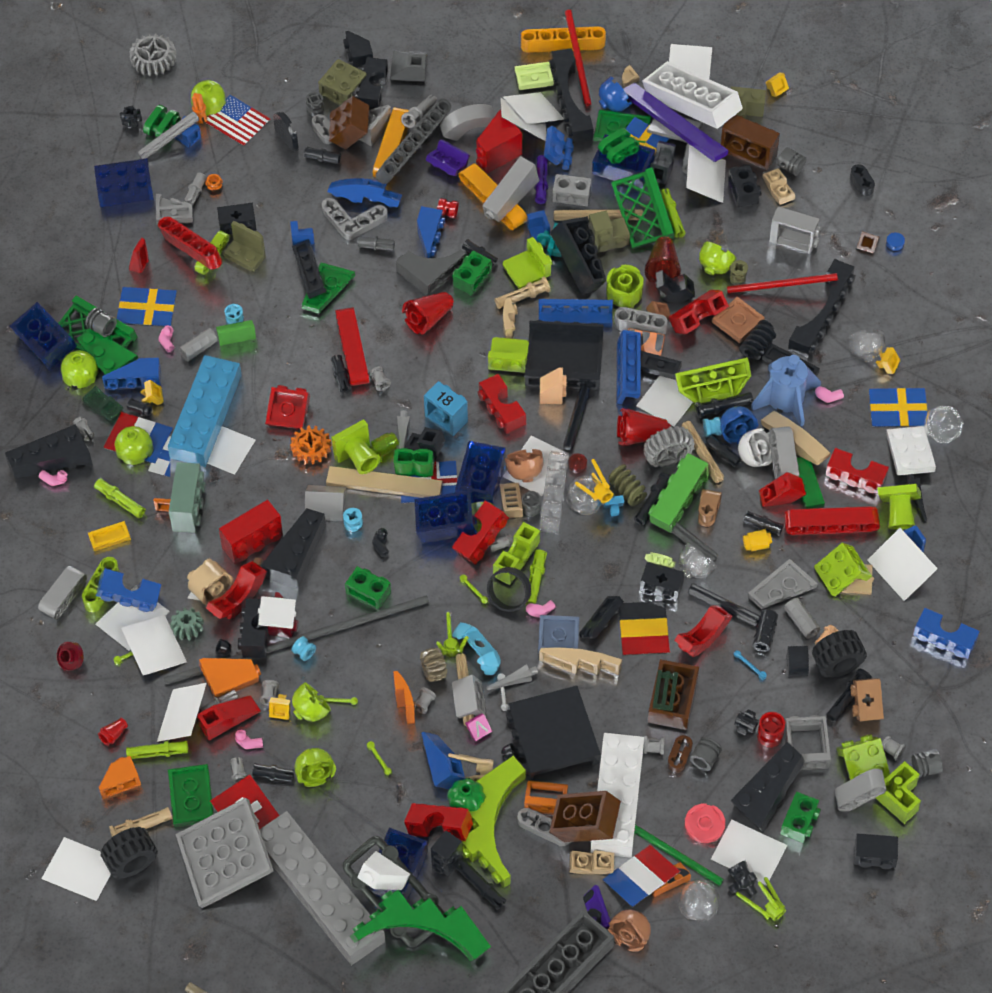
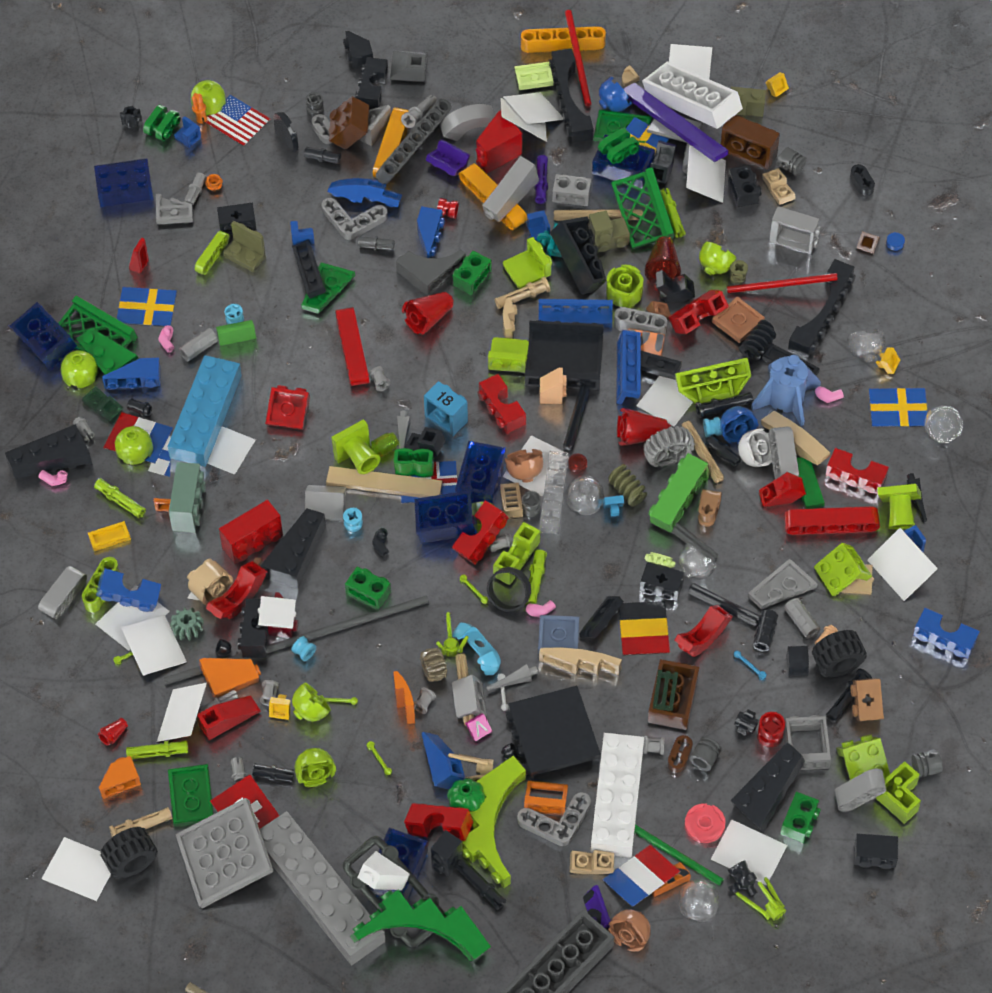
dark red plate [57,641,84,671] -> none
dark grey piece [85,308,117,337] -> none
light grey gear [129,33,176,76] -> none
light grey axle [138,112,199,160] -> none
yellow tile [141,380,163,405] -> none
red beam [158,217,222,269] -> none
bright pink arm [235,730,263,749] -> none
orange gear [290,425,332,465] -> none
olive bracket [318,59,366,105] -> none
black pin [330,355,351,392] -> none
black pin [462,239,498,267] -> none
blue plate [544,126,574,170] -> none
reddish brown brick [549,791,621,842] -> none
yellow plant [575,459,614,503] -> none
black pin [634,472,671,525] -> none
black pin [743,511,784,536] -> none
yellow brick [743,529,772,552] -> none
light grey bush [882,735,906,761] -> none
white plate [886,426,936,475] -> none

